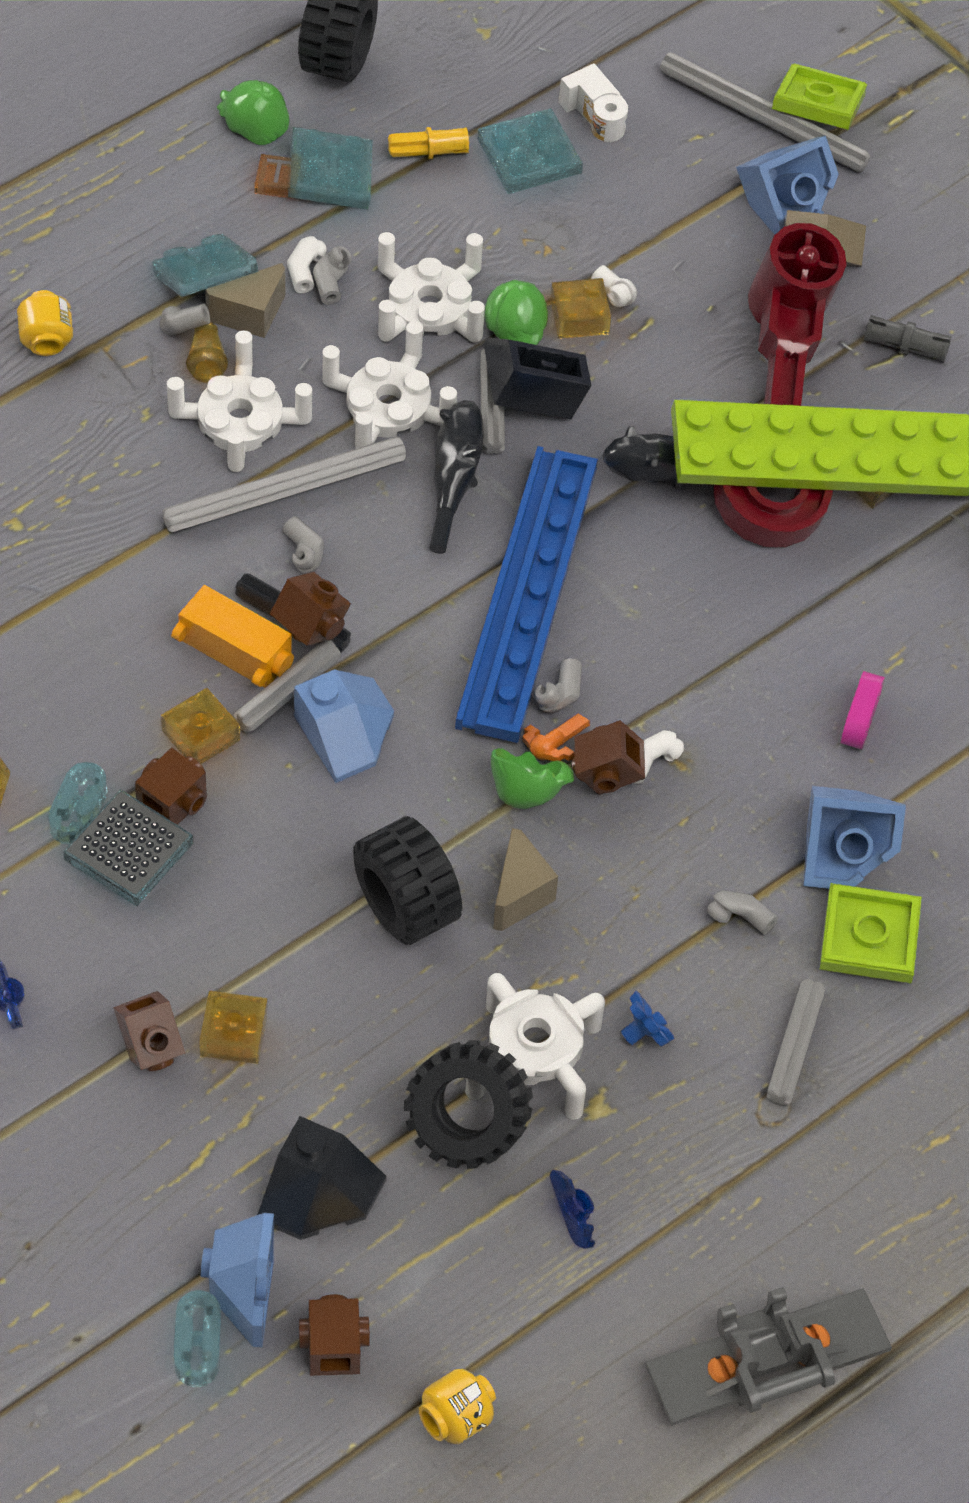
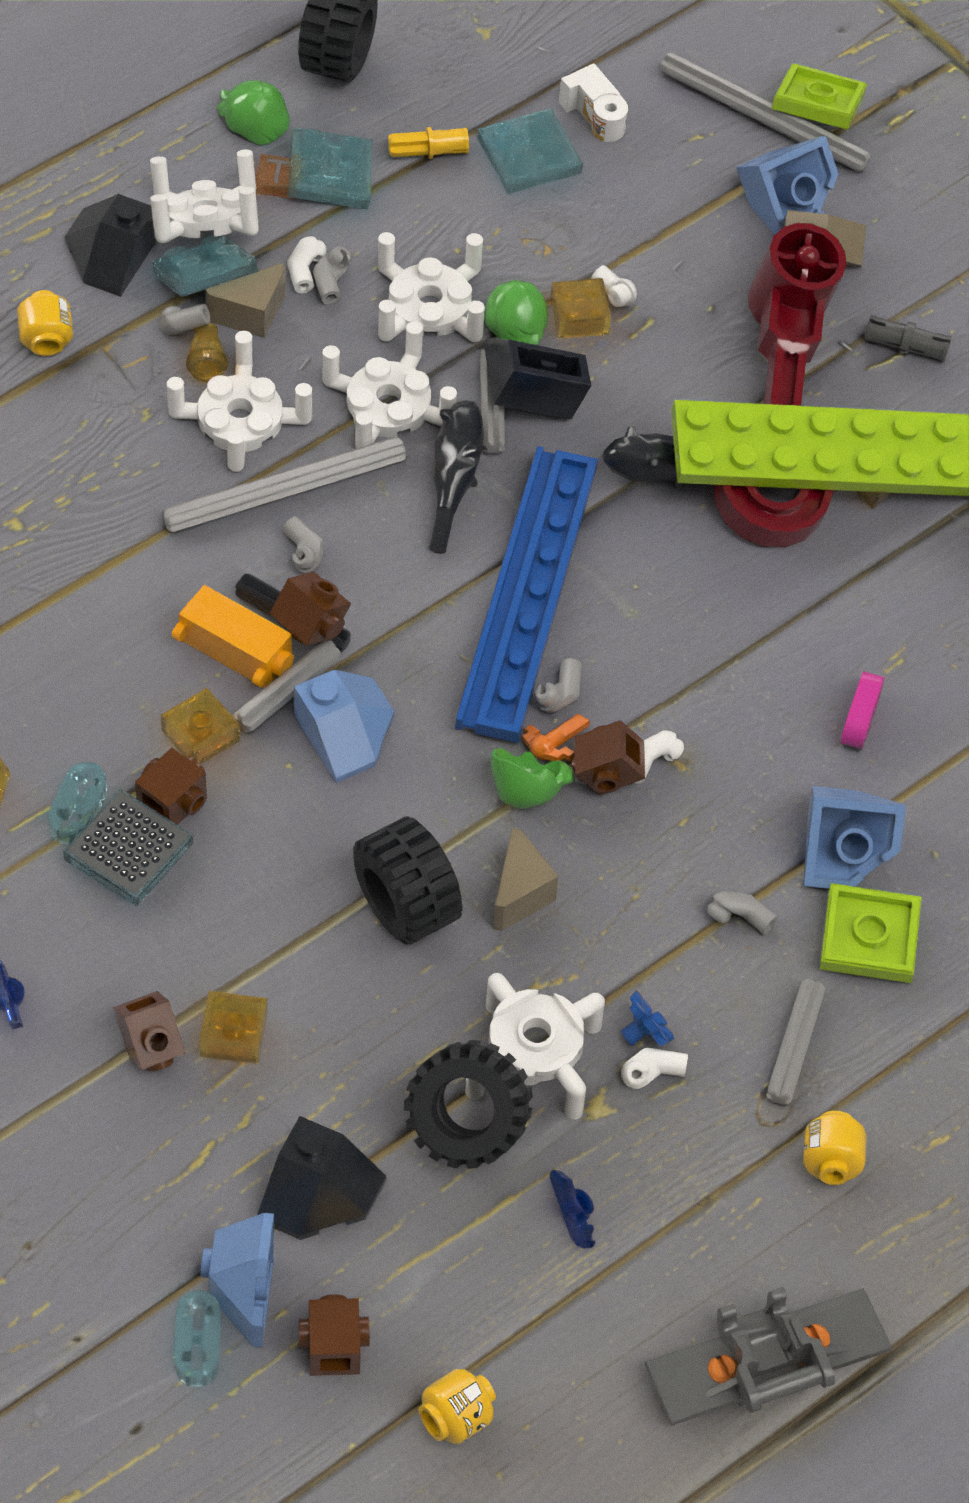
none -> black slope [65,194,156,297]
none -> white plate [150,150,259,244]
none -> white arm [621,1048,688,1089]
none -> yellow head [803,1111,867,1185]

